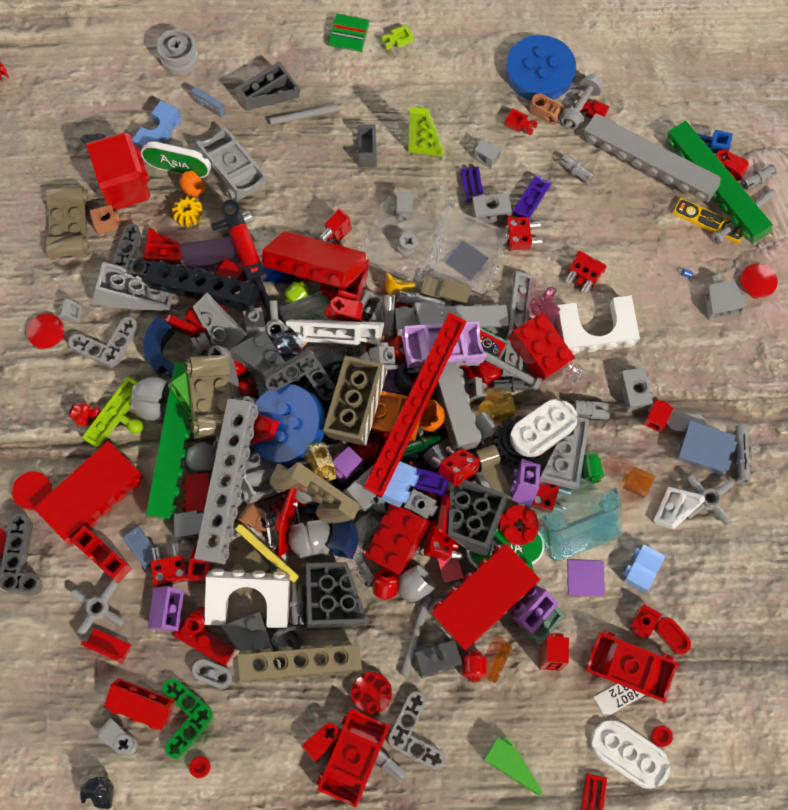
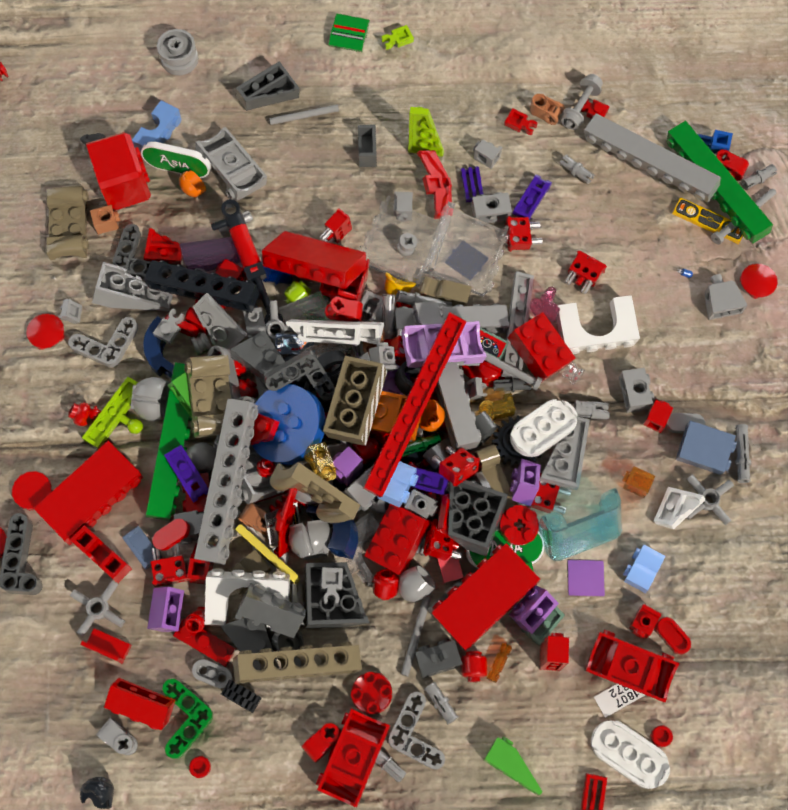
yellow gear [172,196,204,228] -> none
sand blue tile [191,87,225,118] -> none
blue brick [506,35,576,101] -> none
green brick [582,453,604,484] -> none
none -> red tile [152,519,190,551]
none -> light grey plate [153,309,185,344]
none -> dark purple plate [164,445,209,503]
none -> black tyre [221,679,262,713]
none -> dark grey wedge [235,583,306,638]
none -> red plate [256,459,276,477]
none -> light grey plate [321,567,343,604]
none -> red plate [417,150,452,219]
none -> light grey pin [425,682,458,725]

